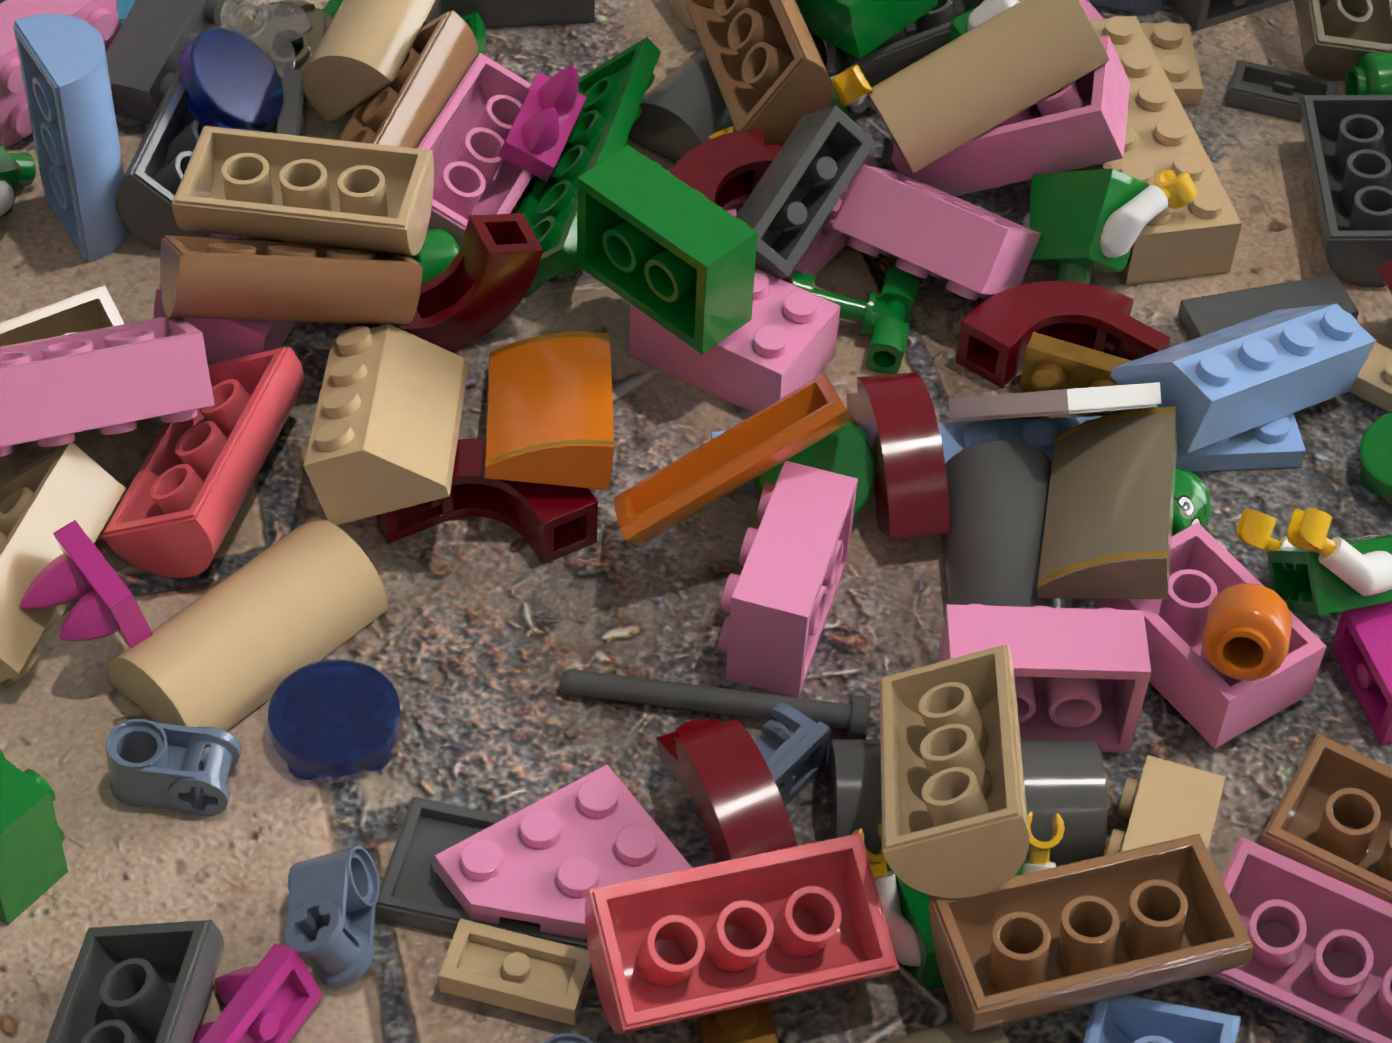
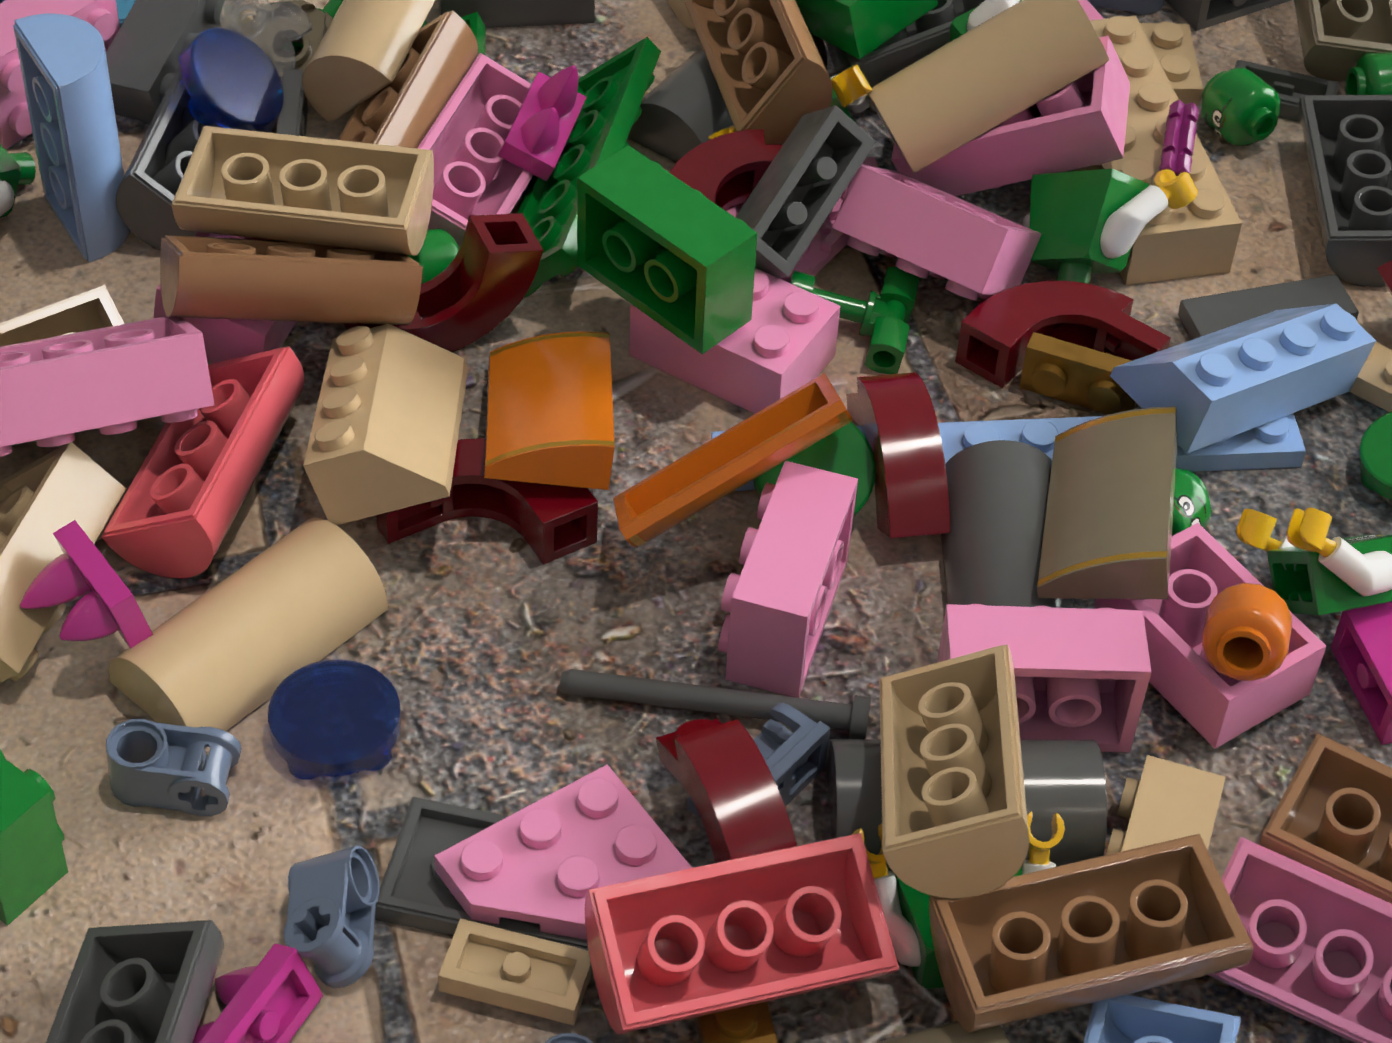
white tile [949,382,1161,422] -> none
none -> magenta axle [1159,100,1199,176]
none -> green head [1201,68,1280,147]

